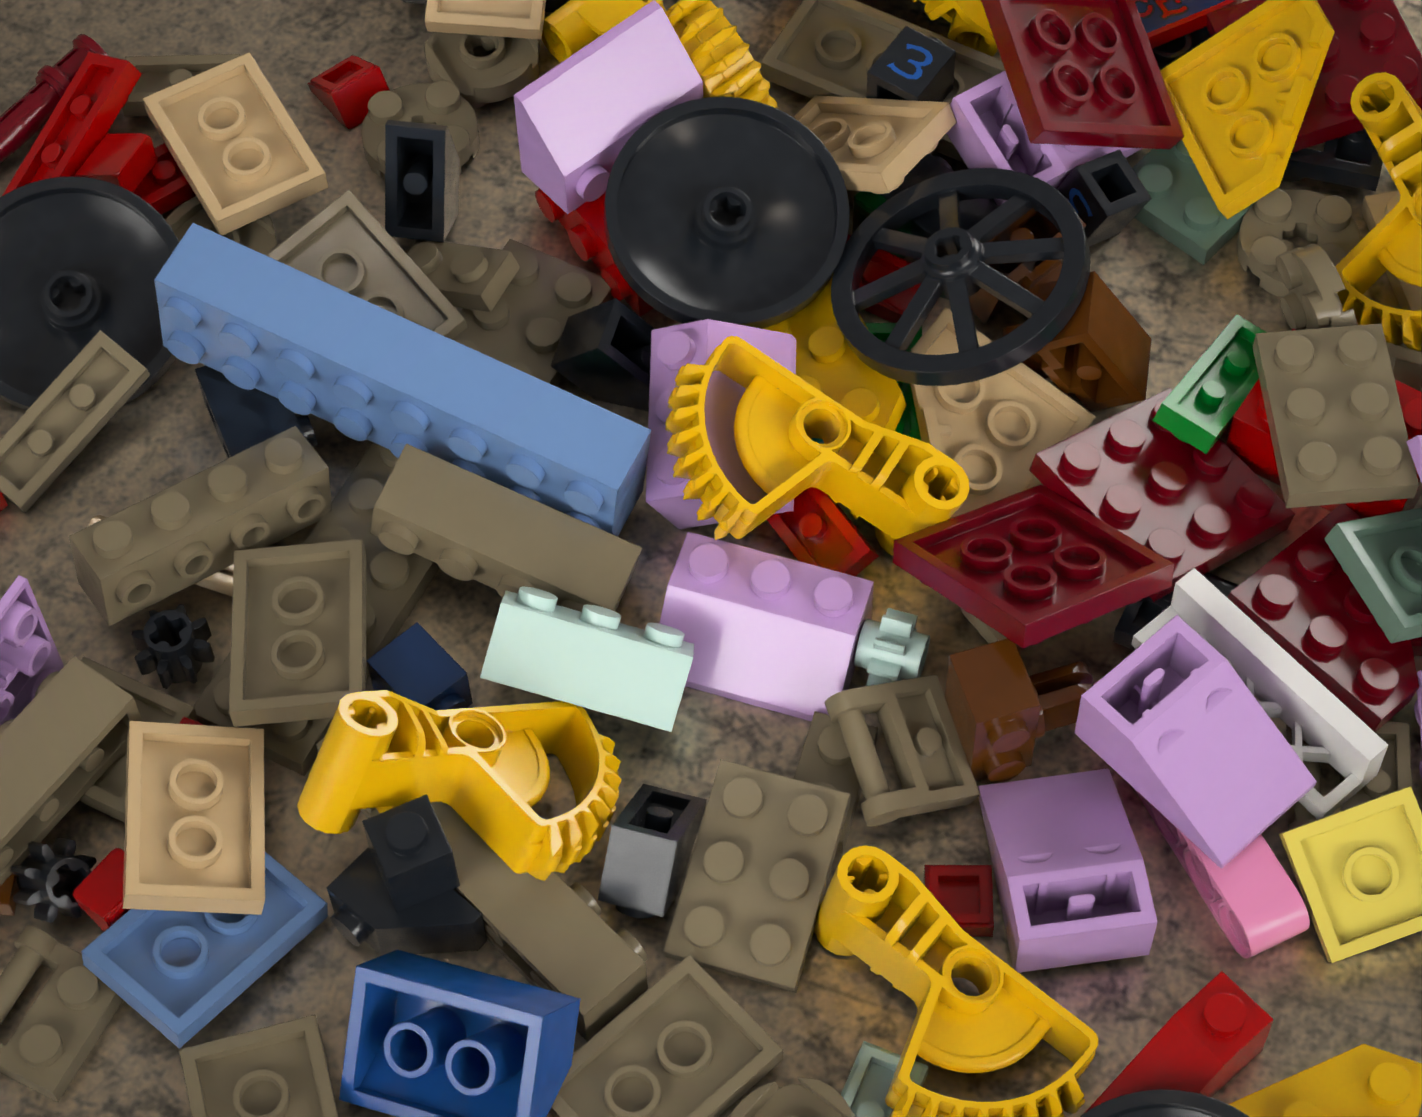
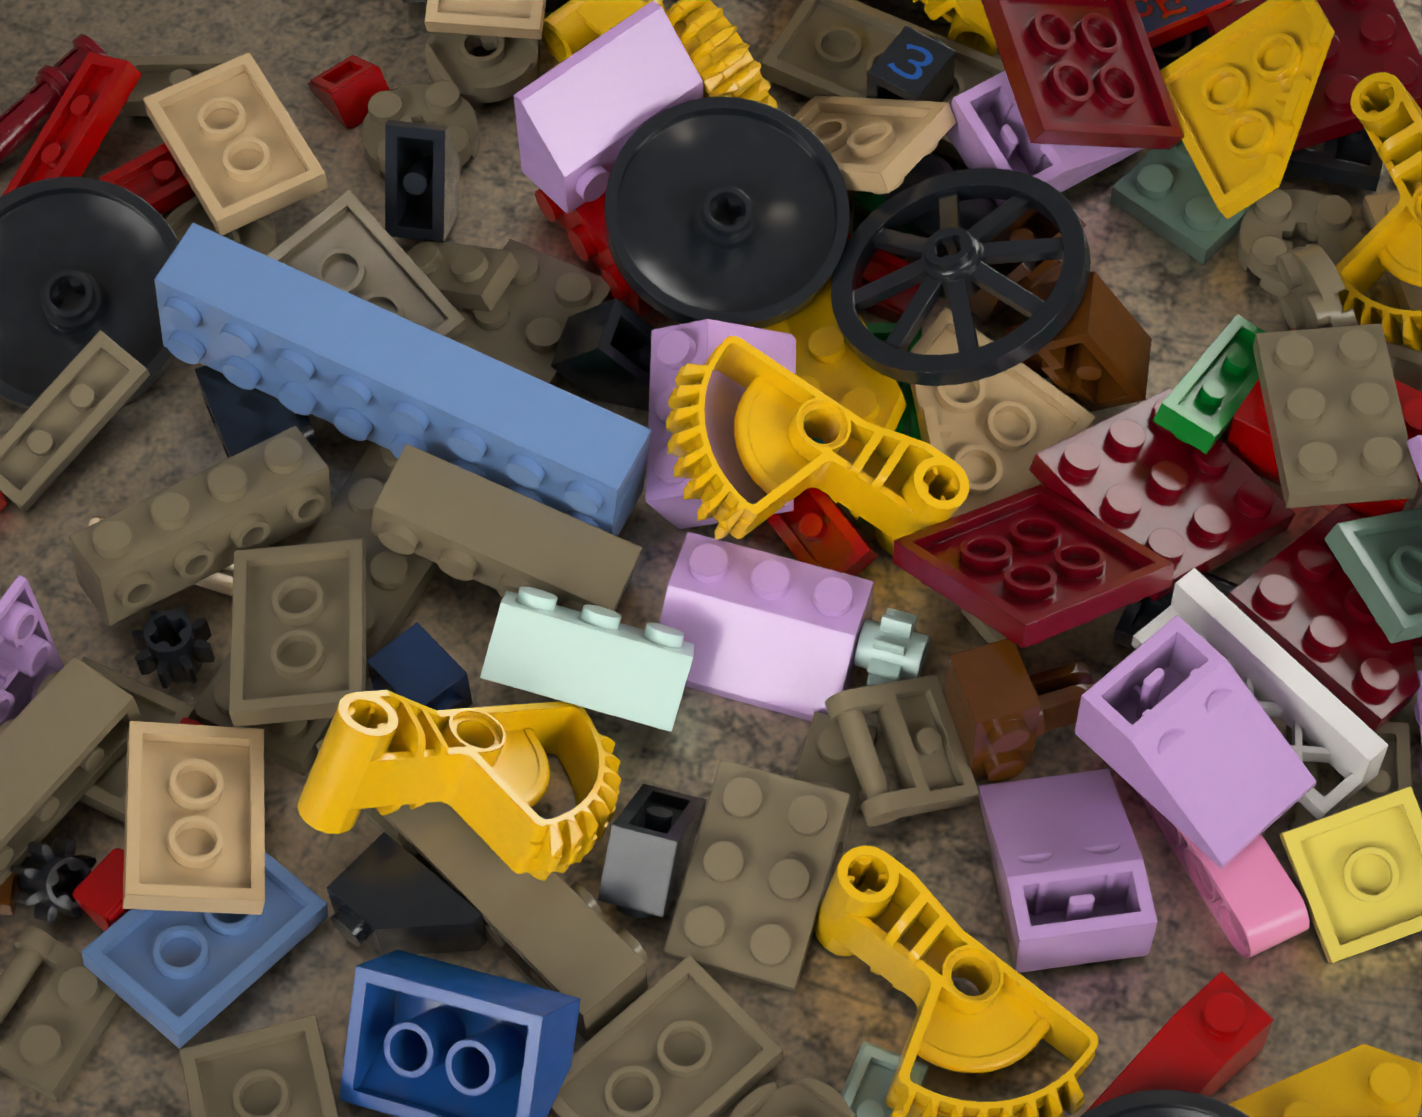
red slope [74,133,158,193] -> none
black brick [362,794,460,913] -> none
red tile [924,865,994,937] -> none
black brick [1057,149,1152,247] -> none

